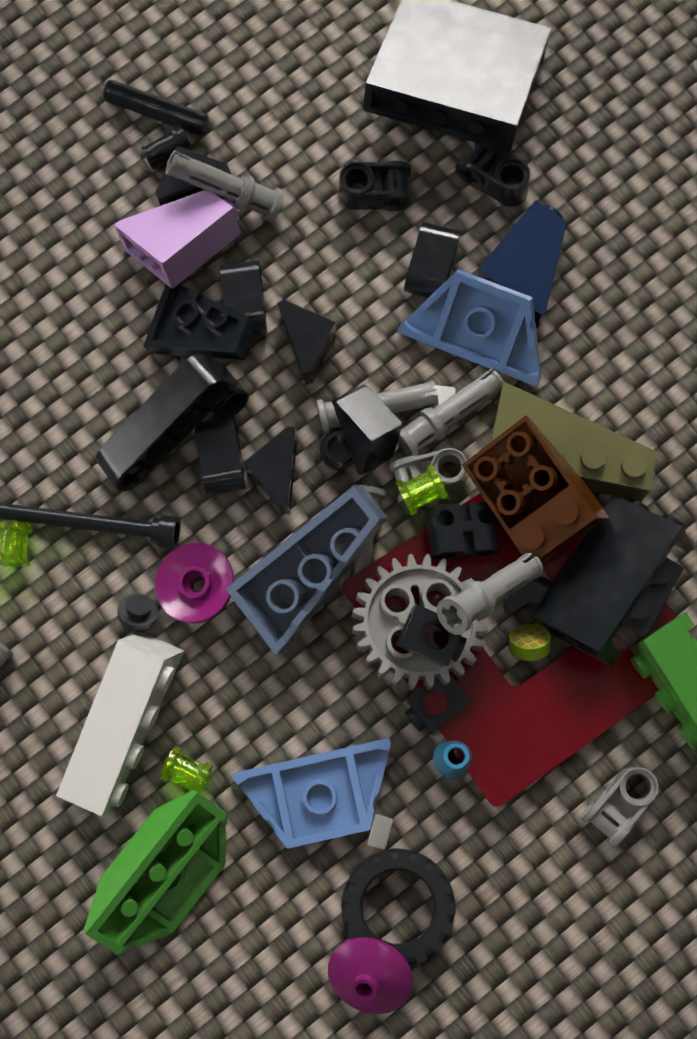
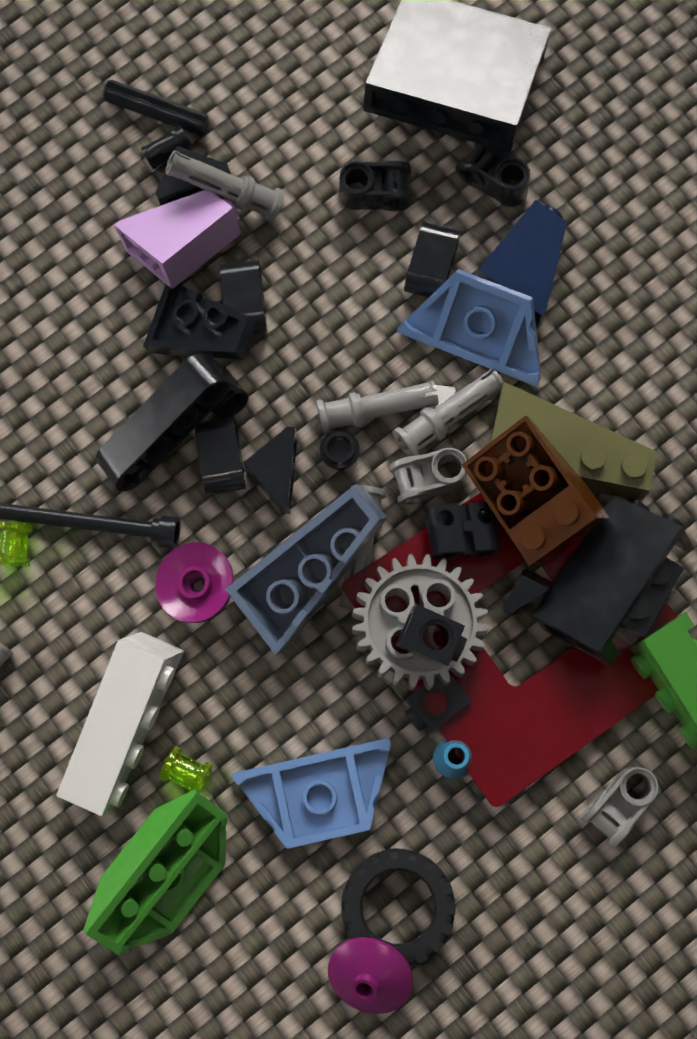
black plate [117,594,159,633] -> none
black slope [277,300,337,385] -> none
black slope [332,385,403,475] -> none
white sticker [367,814,393,849] -> none
clear neon green bush [396,464,449,515] -> none
light grey pin [437,553,543,635] -> none
lime tile [509,624,551,661] -> none

